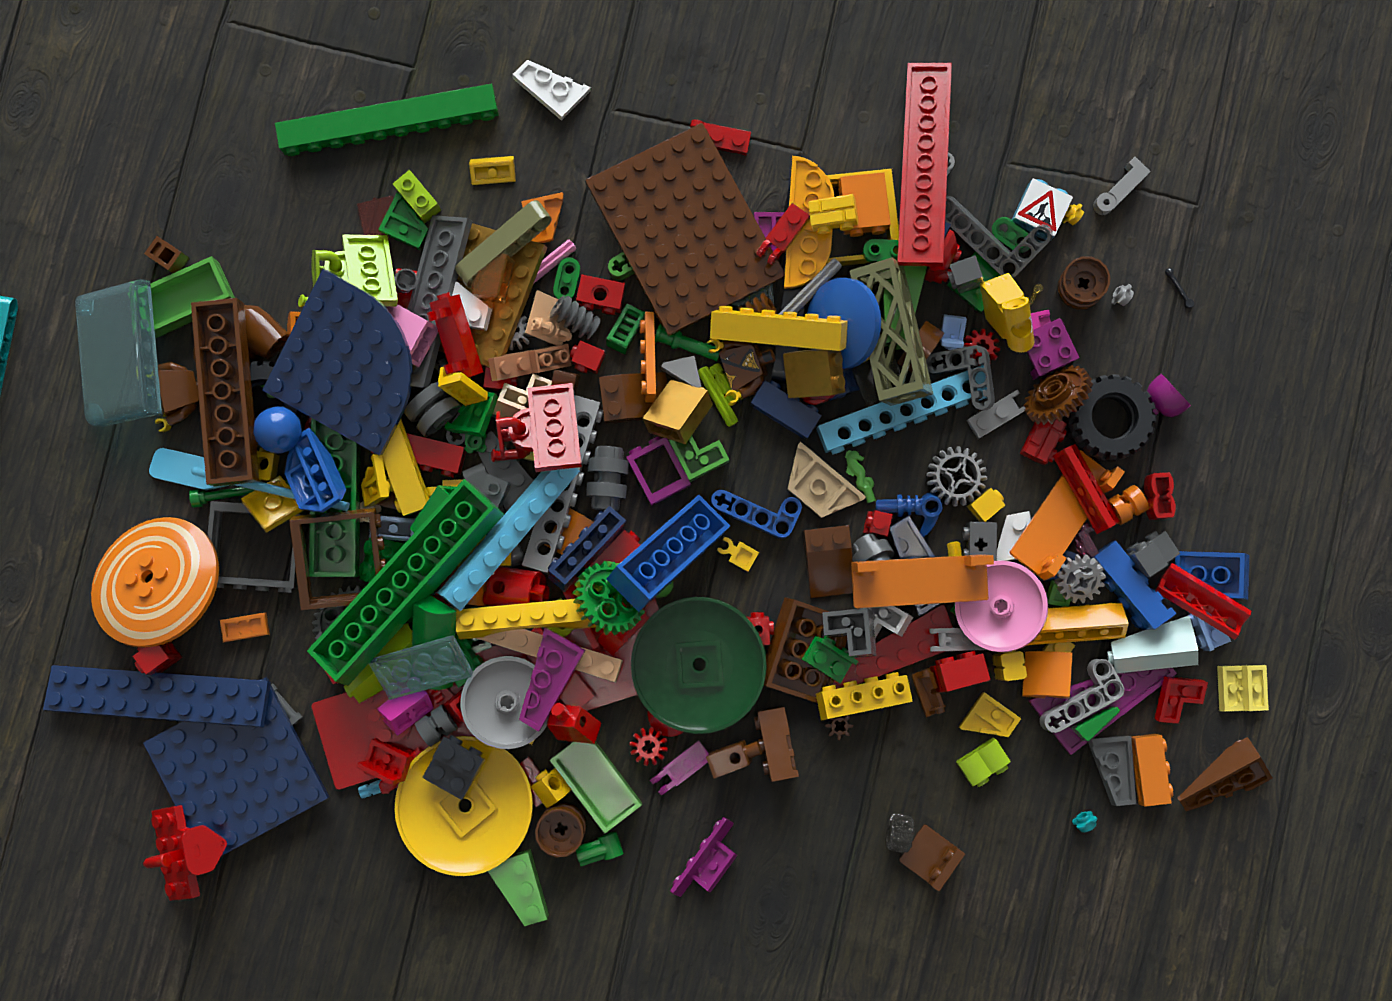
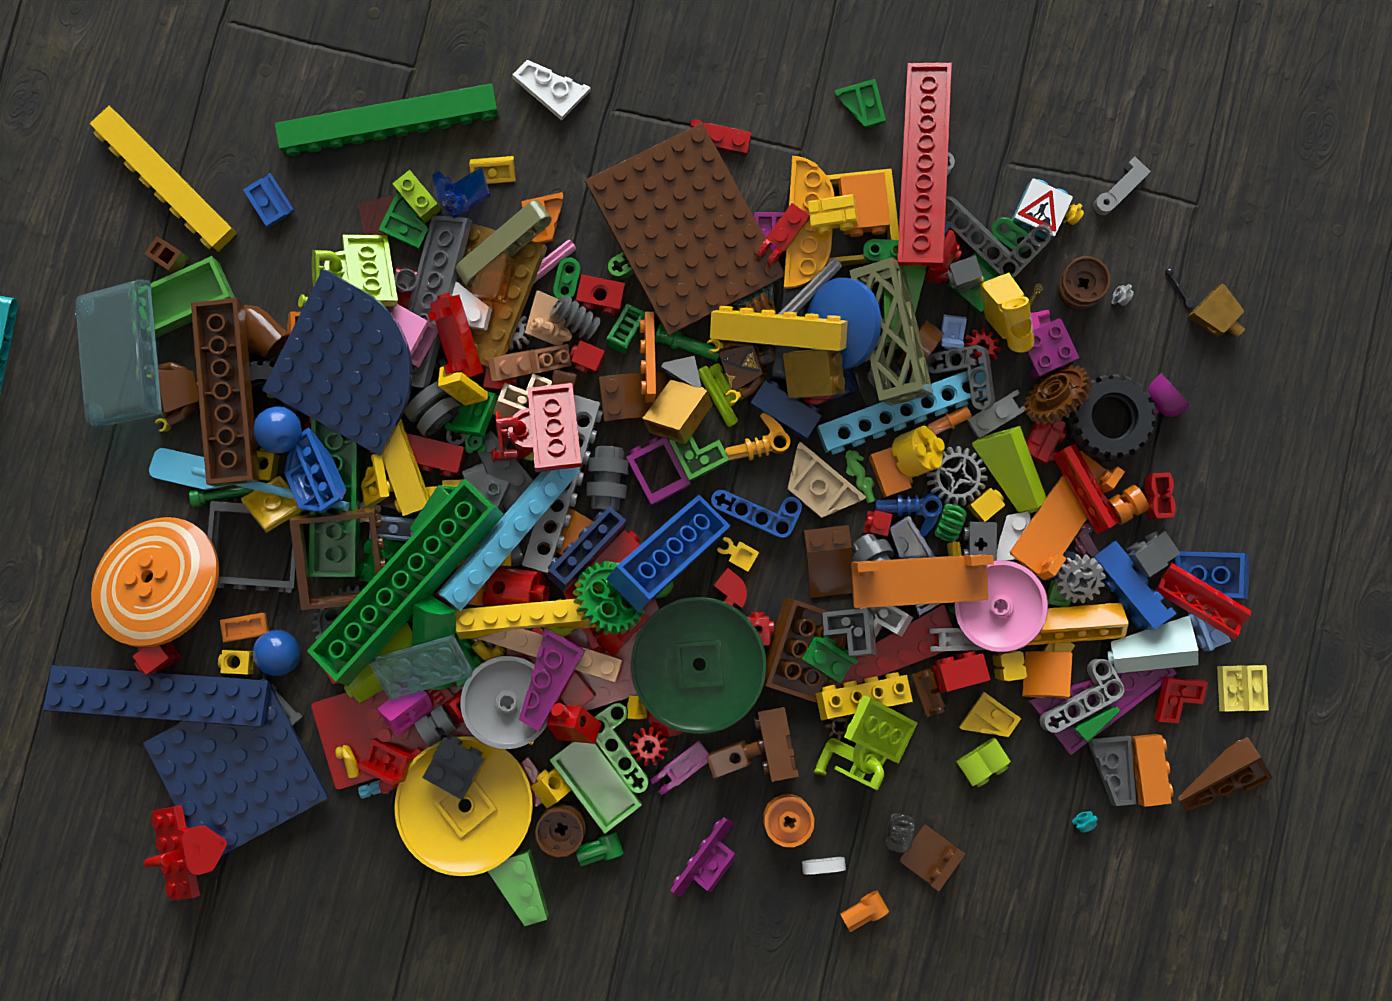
none -> yellow brick [90,106,237,252]
none -> yellow brick [218,650,254,674]
none -> blue plate [243,173,295,228]
none -> blue piece [253,630,301,677]
none -> yellow arm [336,745,359,778]
none -> clear blue bracket [432,167,490,218]
none -> yellow arm [472,640,505,661]
none -> bright green beam [595,702,649,793]
none -> yellow plate [627,696,648,719]
none -> red brick [714,568,747,608]
none -> light orange piece [725,413,790,461]
none -> orange wheel [763,794,814,847]
none -> white beam [802,857,846,874]
none -> lime plate [813,695,917,790]
none -> green wing [835,79,886,128]
none -> orange piece [840,891,889,932]
none -> orange brick [869,447,913,498]
none -> yellow brick [892,426,945,477]
none -> orange axle [927,405,972,435]
none -> green gear [934,503,966,543]
none -> lime slope [972,426,1046,513]
none -> pearl gold torso [1188,283,1245,338]

